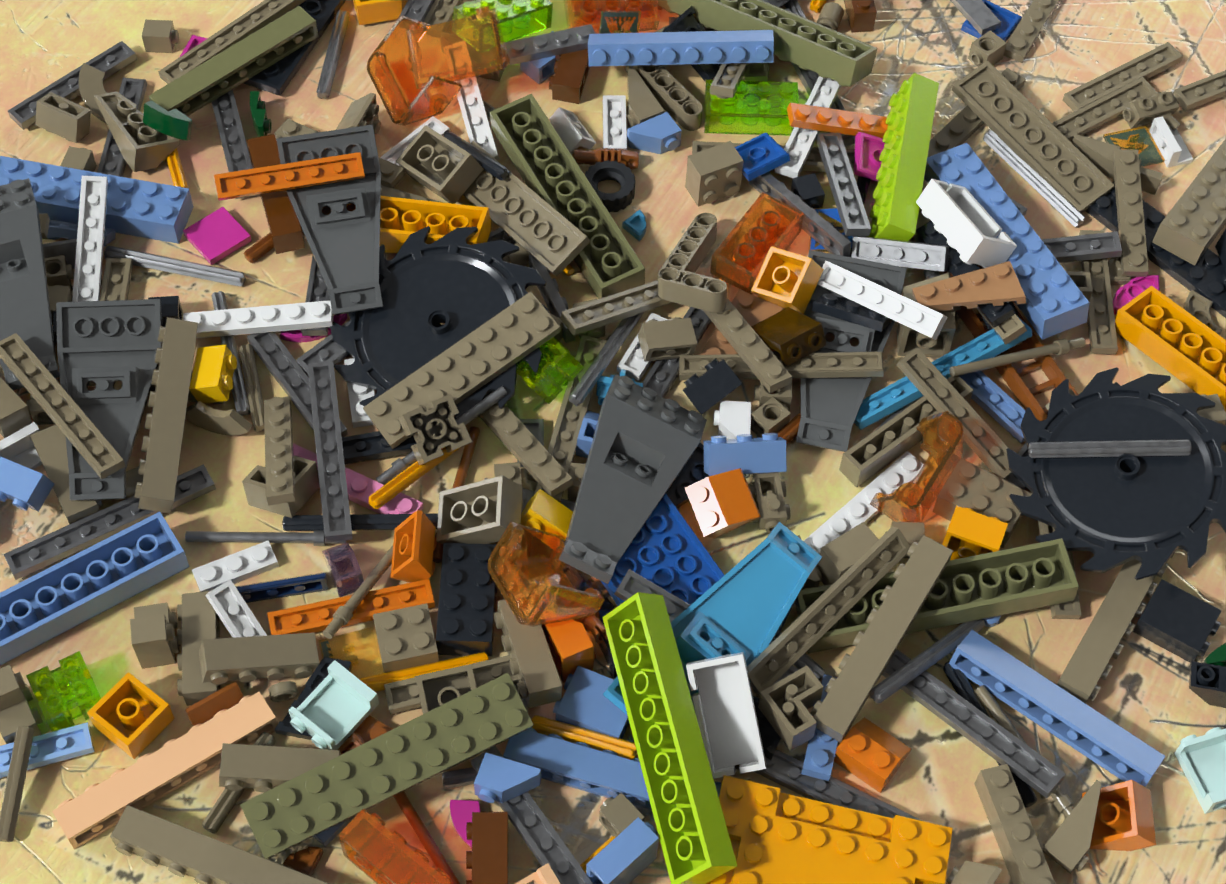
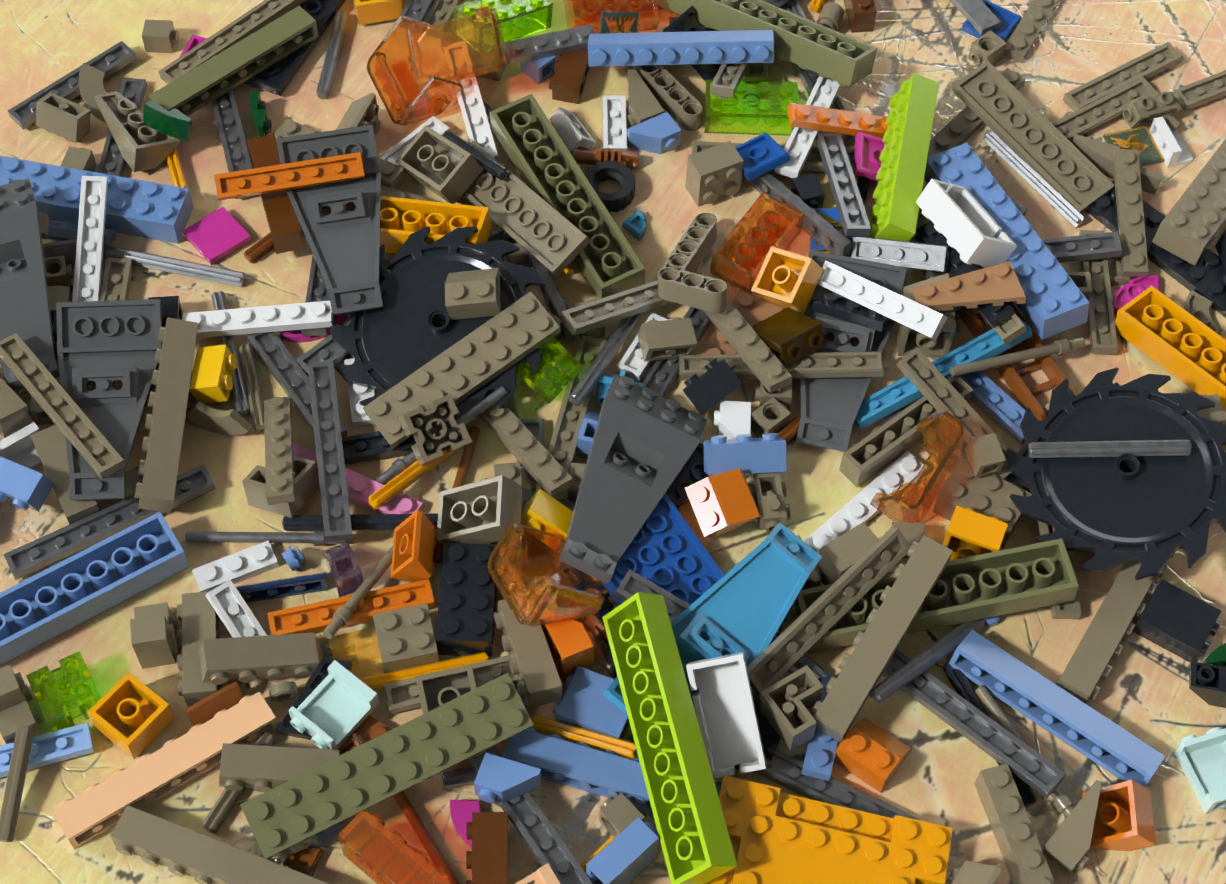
none -> medium blue plate [282,546,306,572]
none -> dark tan slope [445,268,501,320]
none -> dark tan brick [965,433,1006,478]

